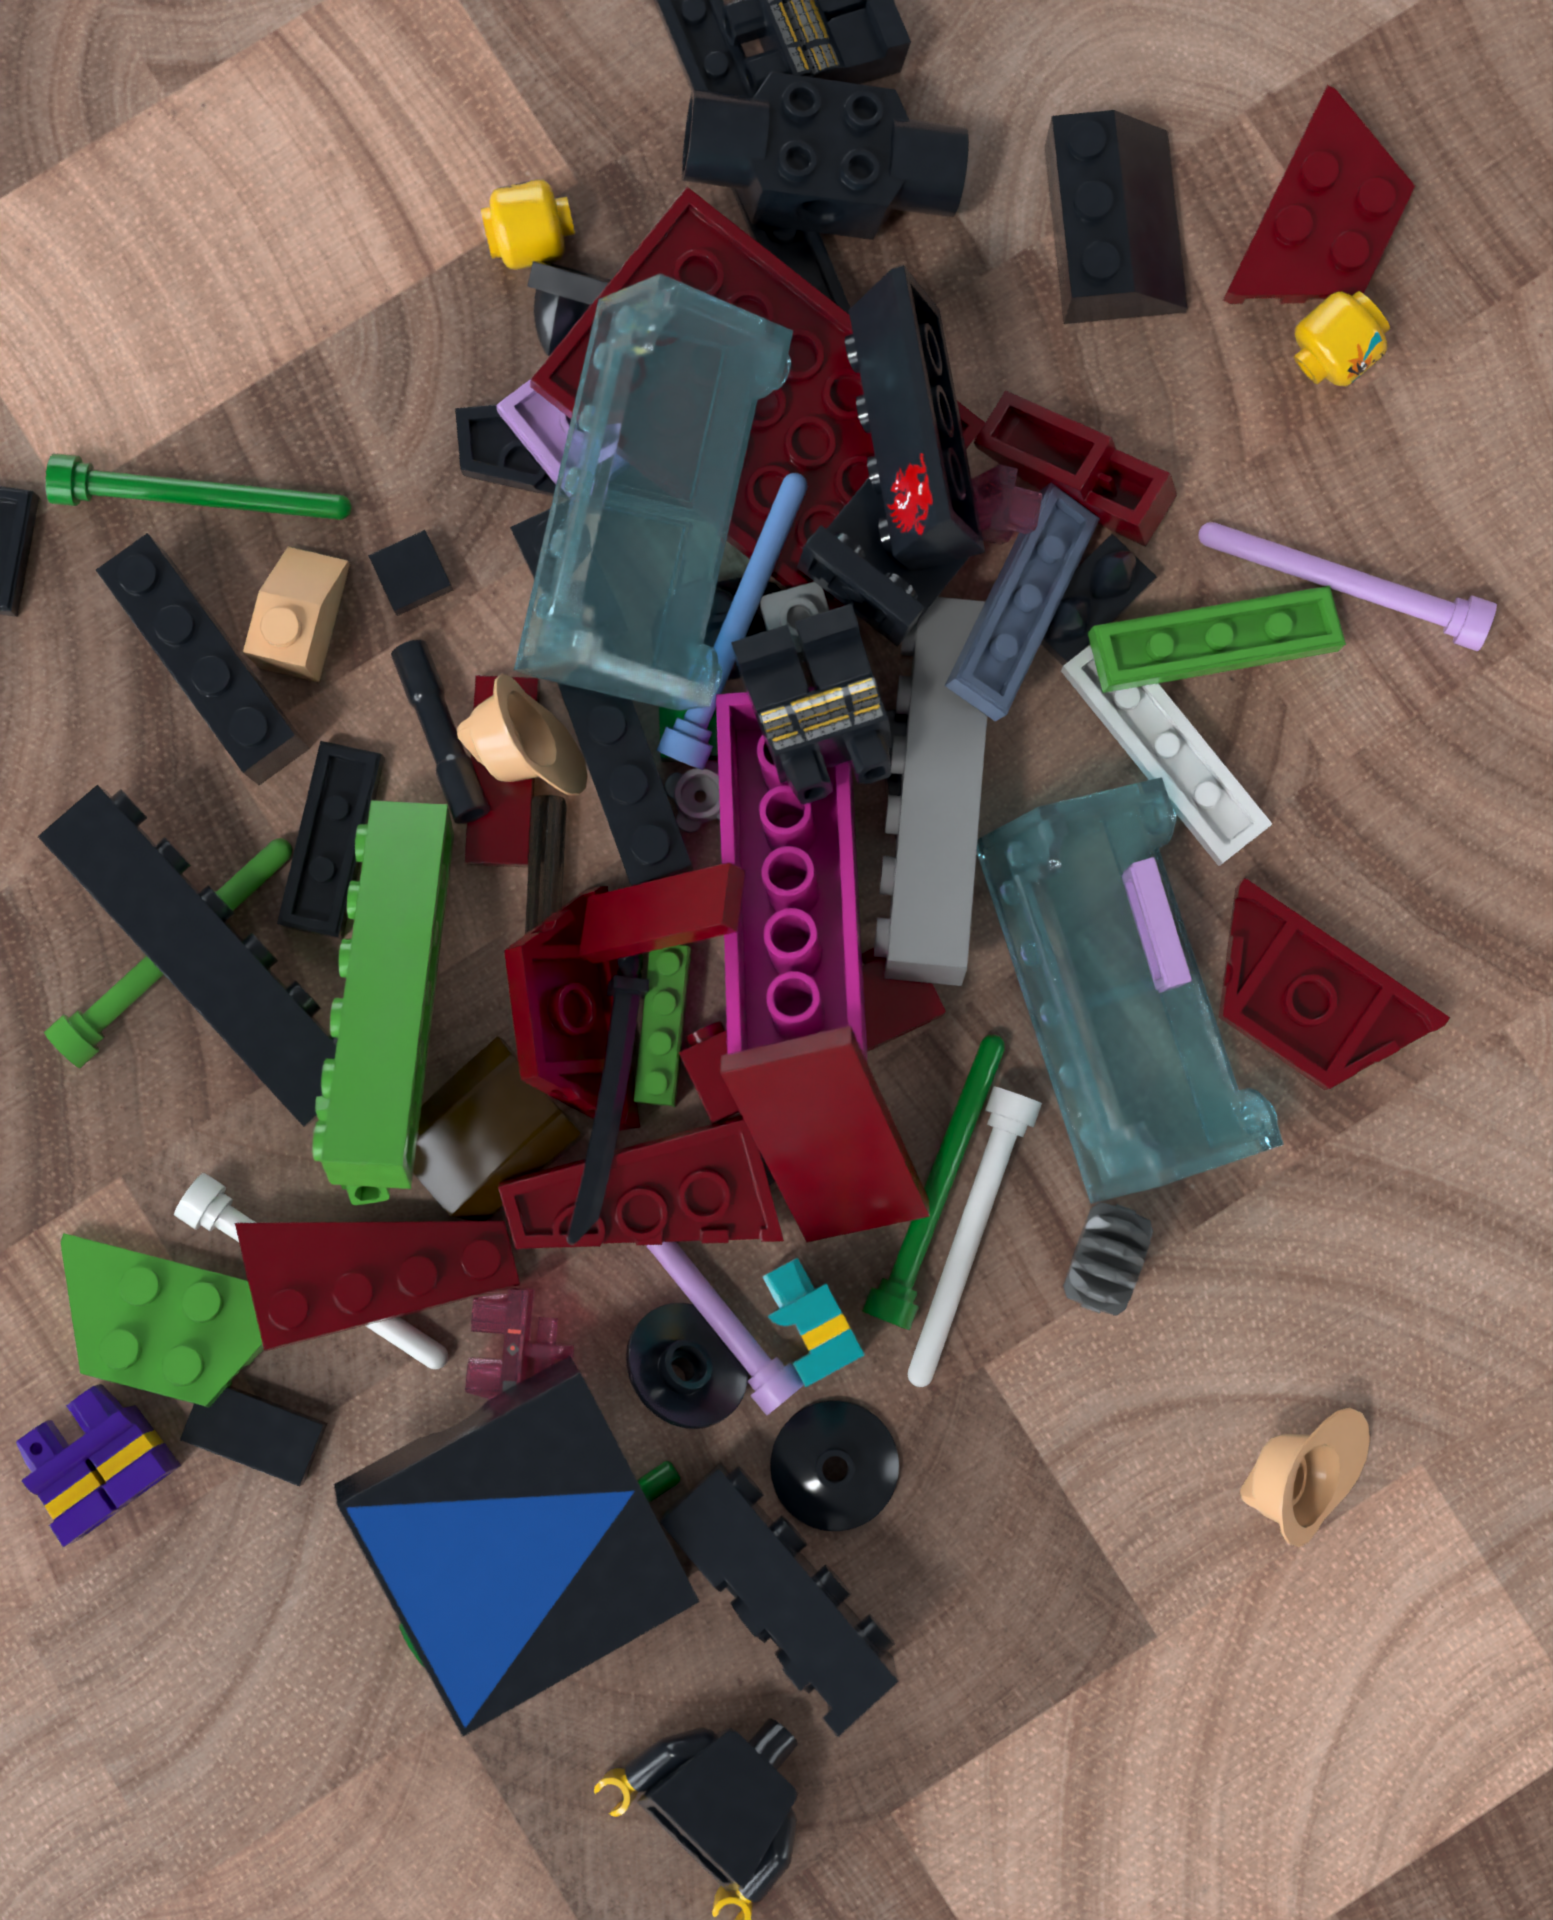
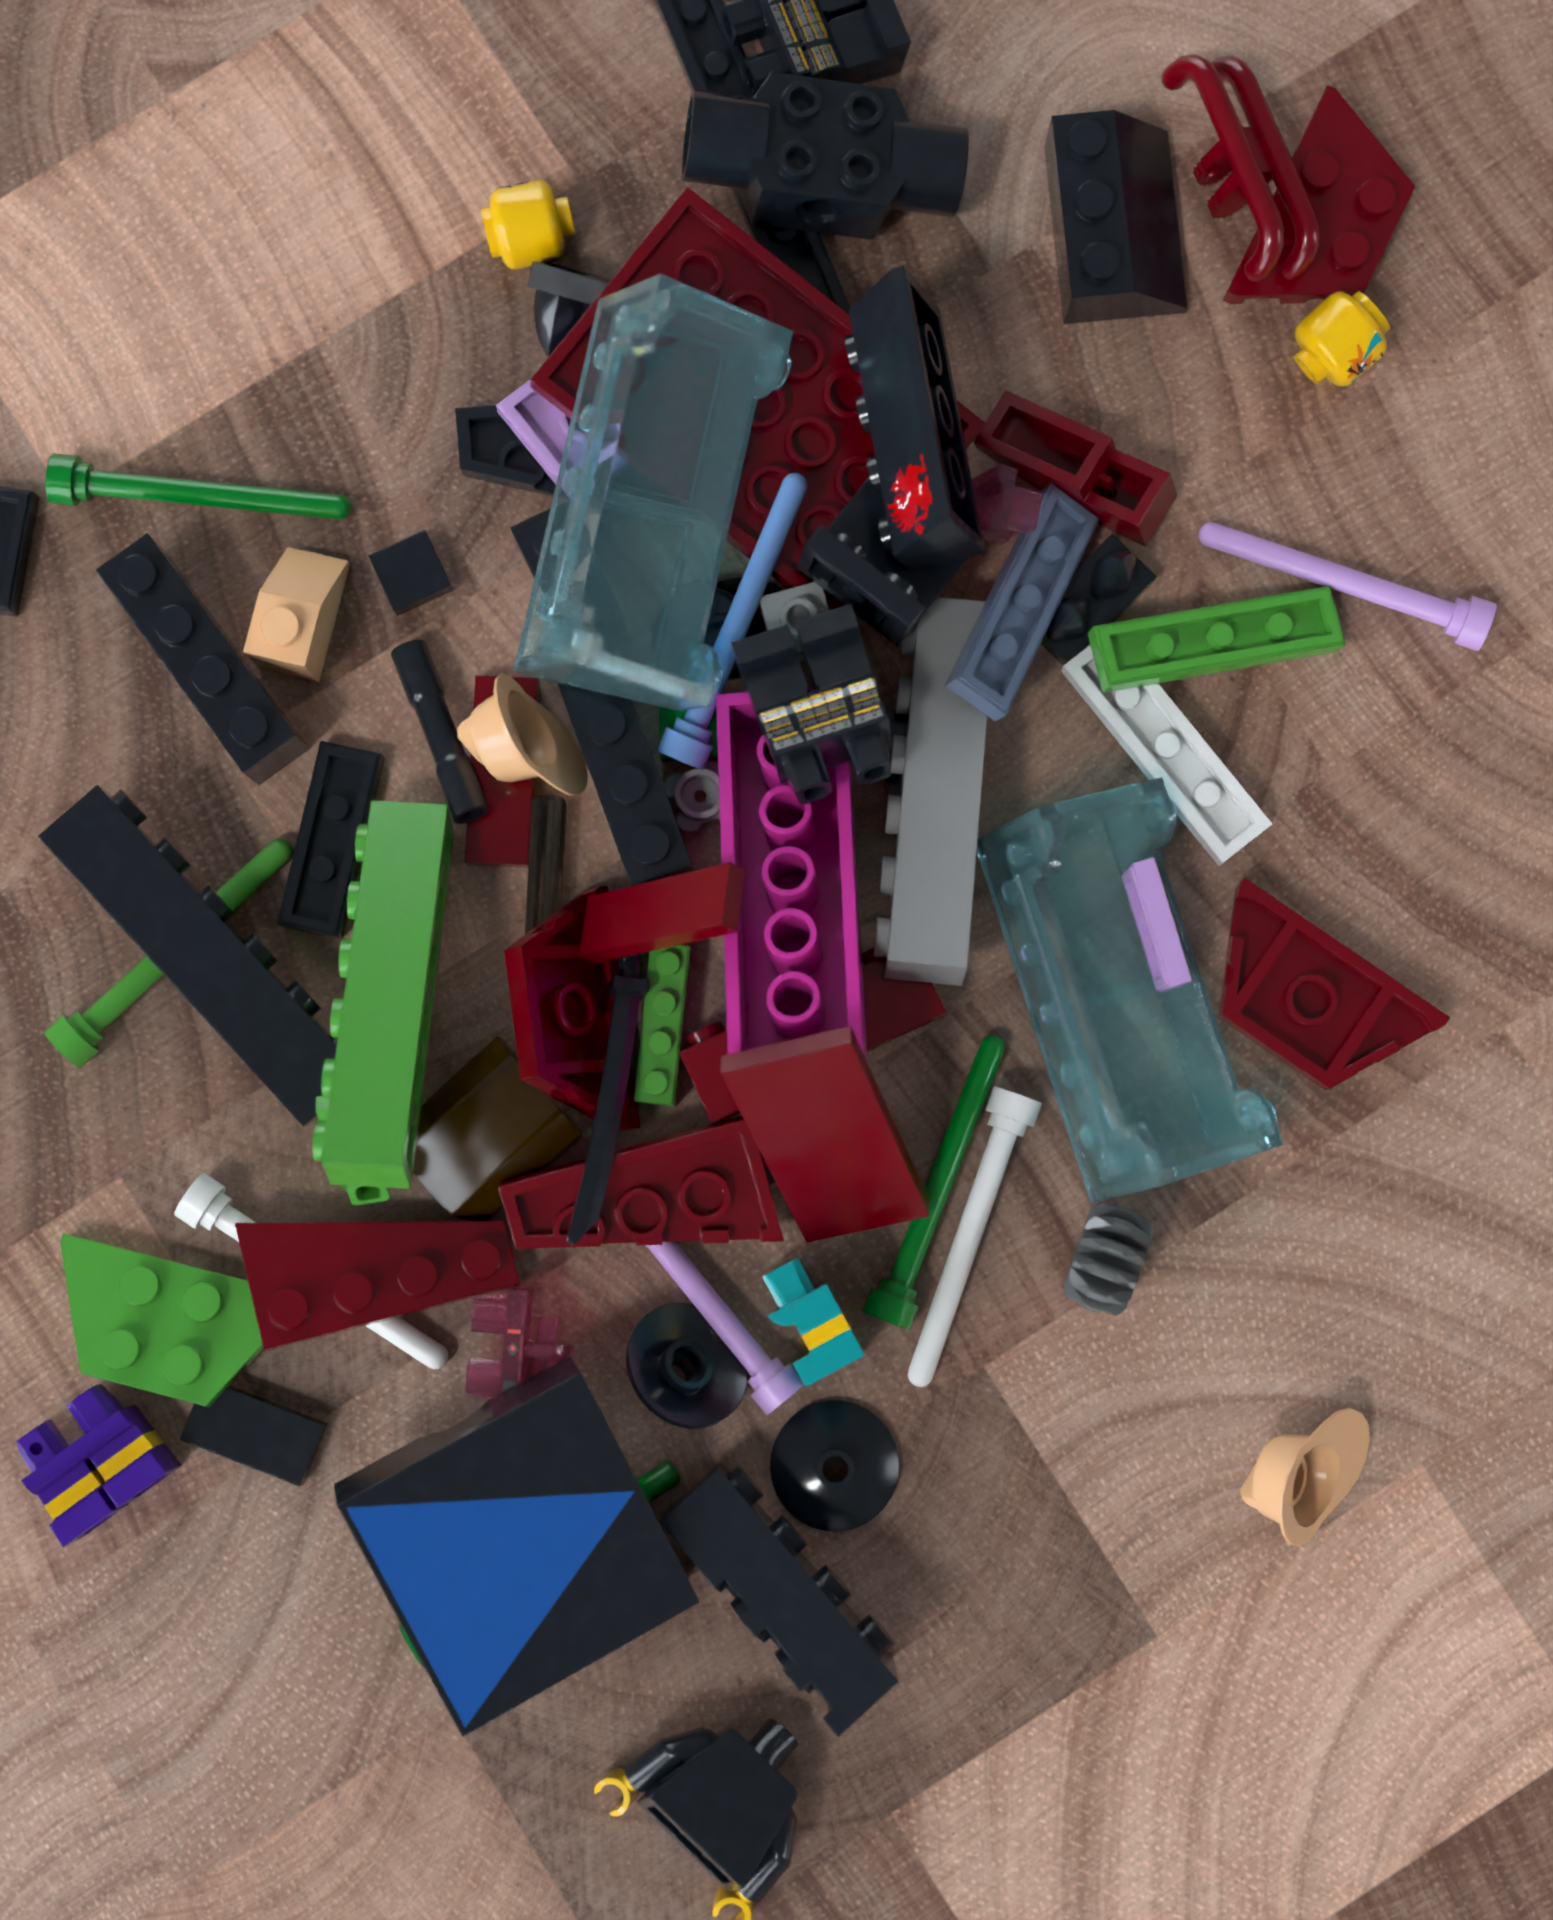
none -> dark red piece [1161,54,1320,282]

